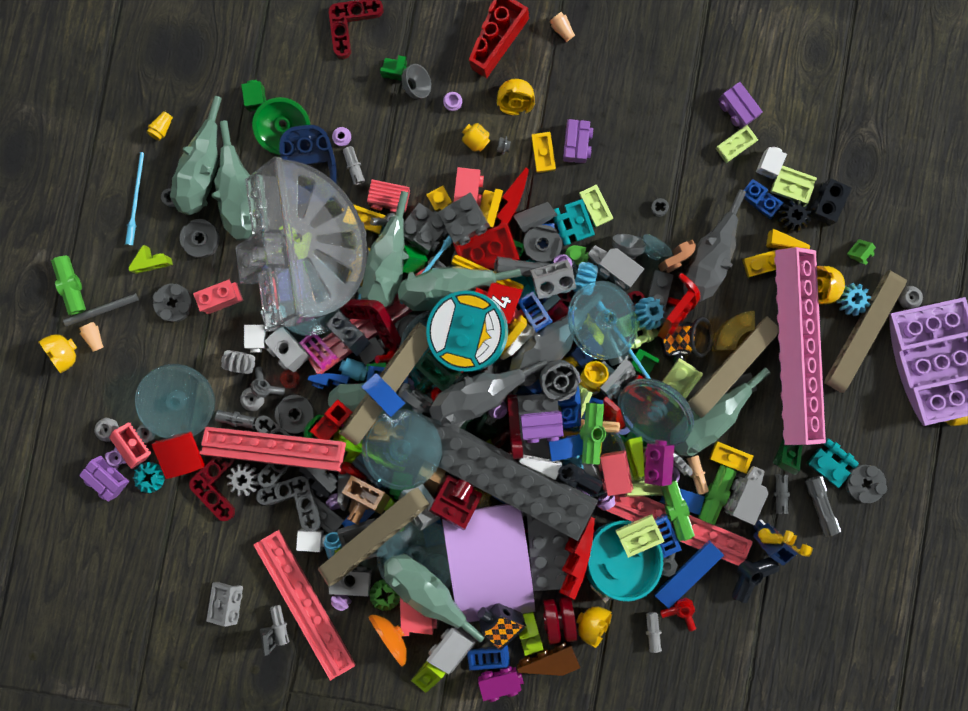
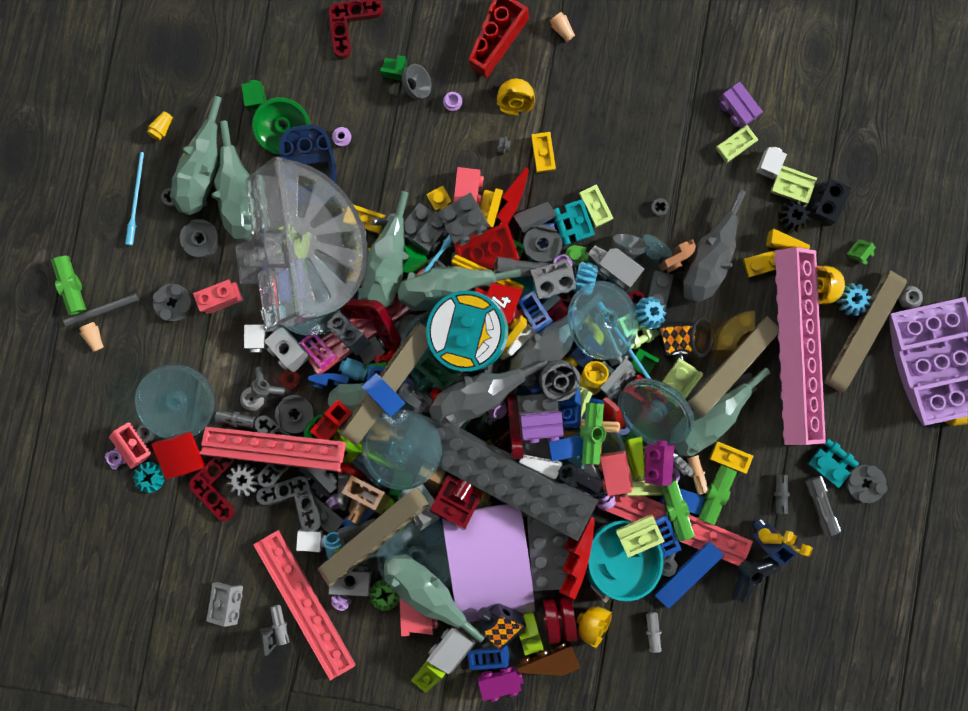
yellow cylinder [38,334,77,373] -> none
medium lavender brick [79,456,129,502] -> none
light grey plate [94,418,119,442] -> none
lime slope [129,245,173,274] -> none
light grey gear [221,350,255,374] -> none
light grey axle [343,146,365,185] -> none
coral brick [367,180,410,213] -> none
orange dish [368,615,406,666] -> none
yellow head [462,123,490,152] -> none
medium lavender brick [563,119,593,163] -> none
red piece [658,273,700,339] -> none
red piece [660,598,696,631] -> none
light grey hinge [724,466,768,525] -> none
blue slope [744,179,783,219] -> none
dark green slope [773,439,803,475] -> none

